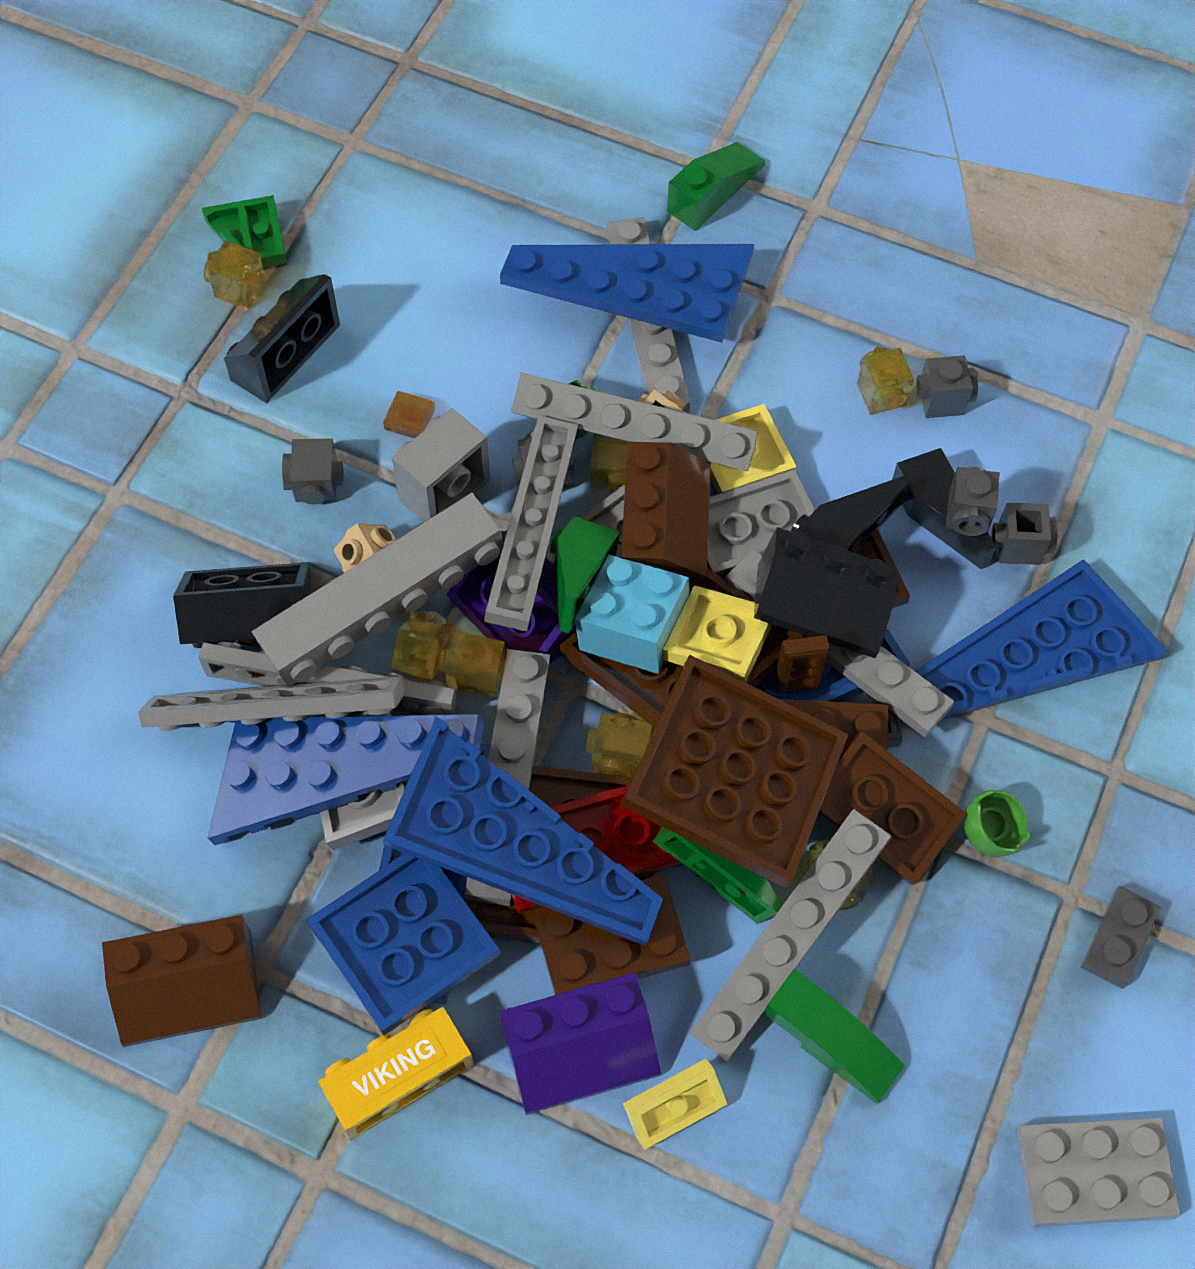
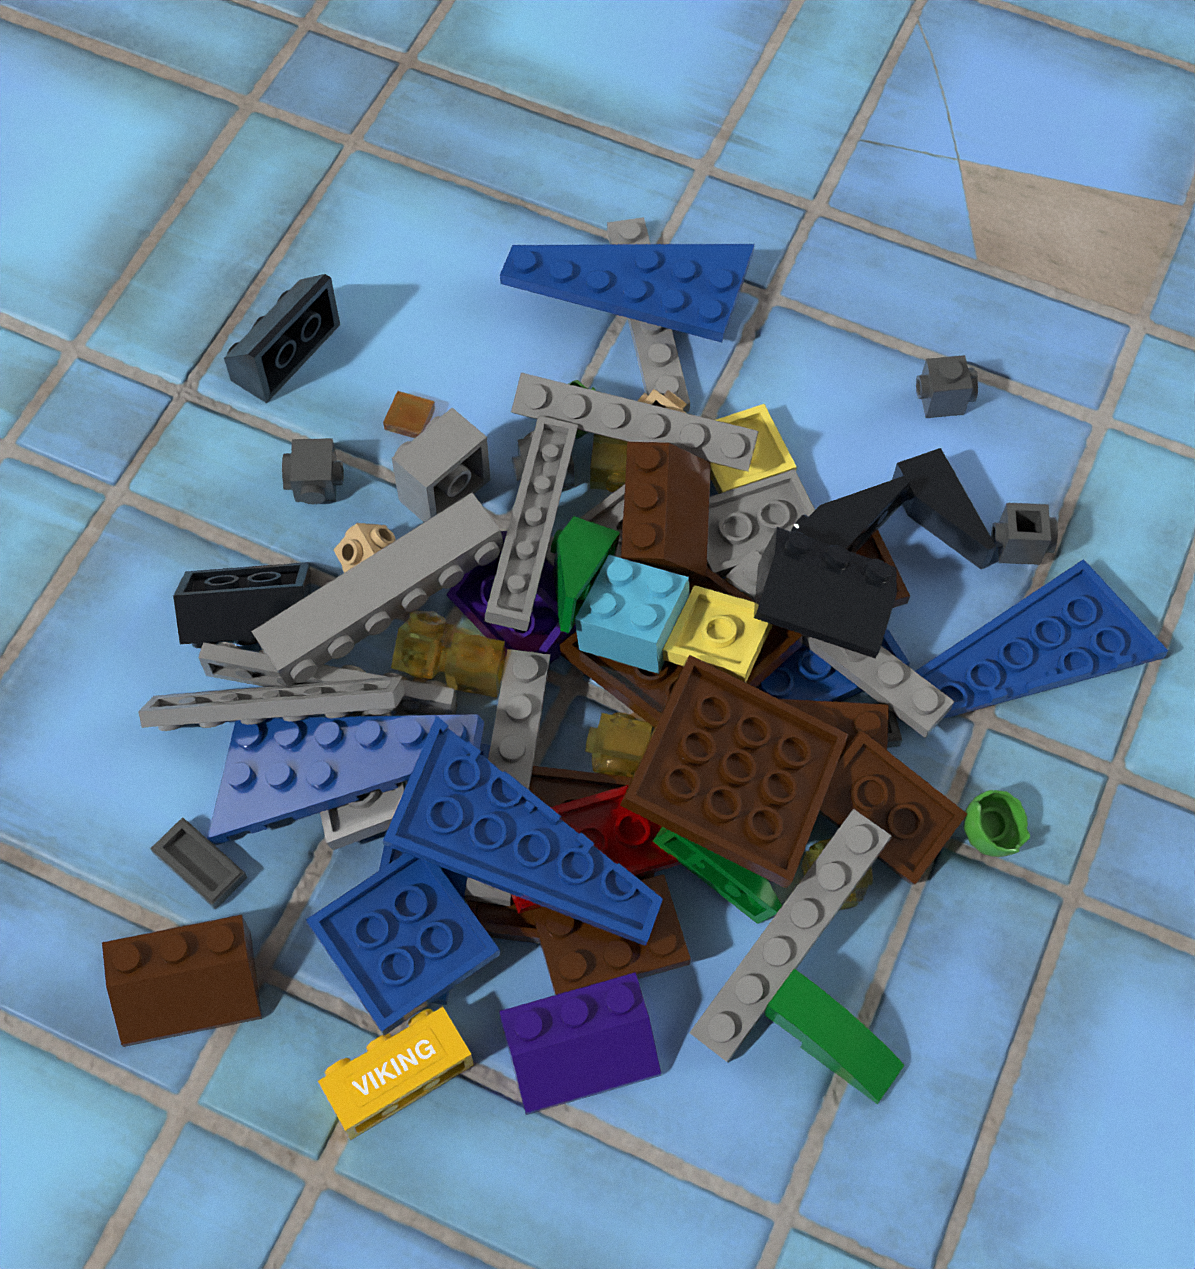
green wing [202,195,287,270] -> none
clear yellow brick [204,241,266,310] -> none
light yellow plate [622,1058,728,1150] -> none
green slope [667,142,765,231] -> none
reddish brown plate [775,635,829,693] -> none
clear yellow brick [857,346,915,415] -> none
dark grey brick [946,467,1000,536] -> none
light grey plate [1016,1118,1180,1227] -> none
dark grey plate [1081,886,1161,989] -> none
none -> dark grey tile [150,817,247,910]

